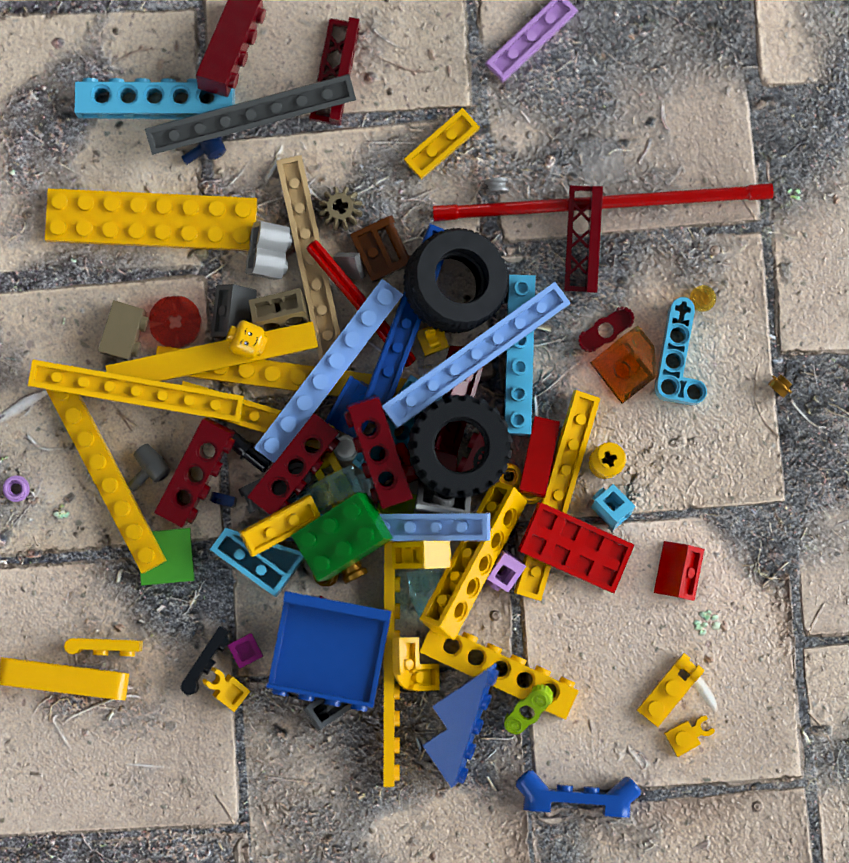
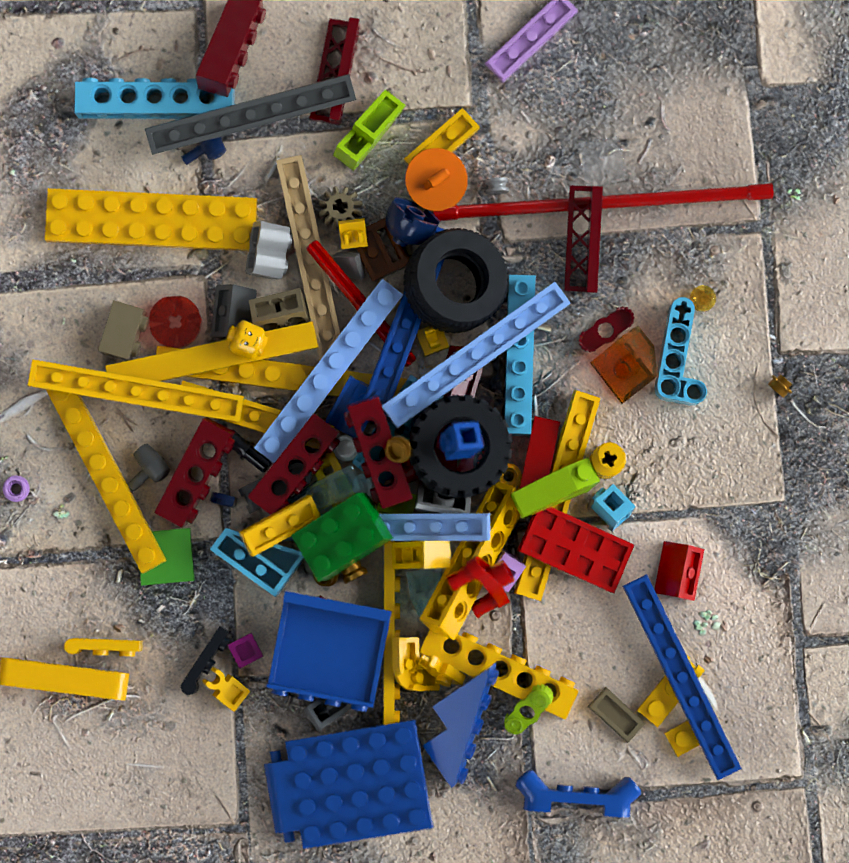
none -> blue plate [264,720,433,849]
none -> lime slope [333,89,406,171]
none -> yellow tile [338,218,368,249]
none -> dark blue cylinder [385,197,440,247]
none -> pearl gold plate [385,436,412,462]
none -> orange shield [405,148,468,211]
none -> yellow plate [418,655,466,687]
none -> blue brick [440,422,484,460]
none -> red connector [446,556,515,618]
none -> lime slope [510,458,600,518]
none -> dark tan tile [588,687,646,743]
none -> blue tile [622,574,742,780]

